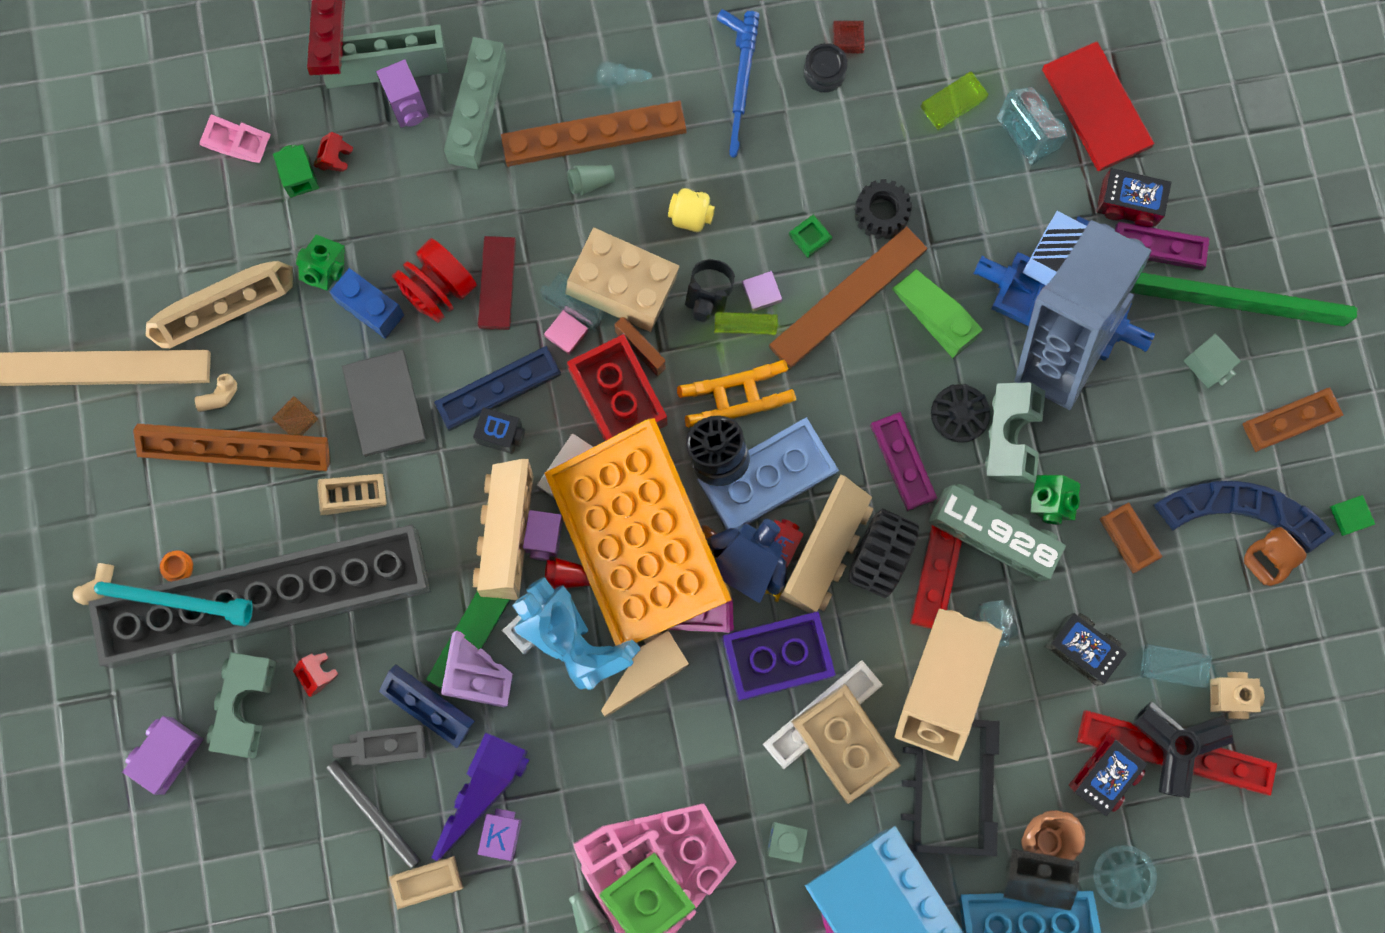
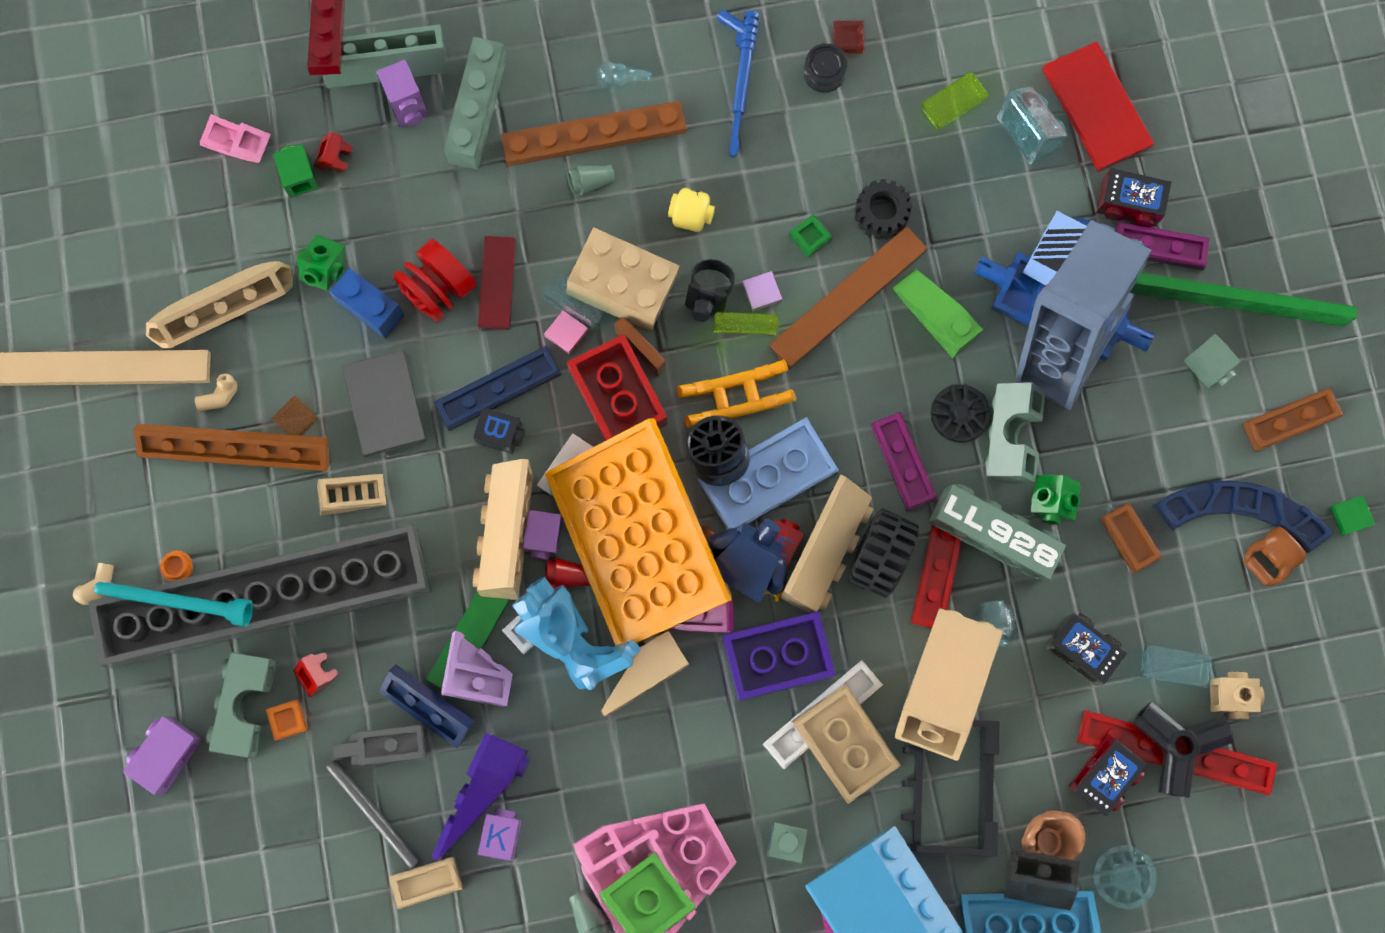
none -> orange tile [266,699,308,741]

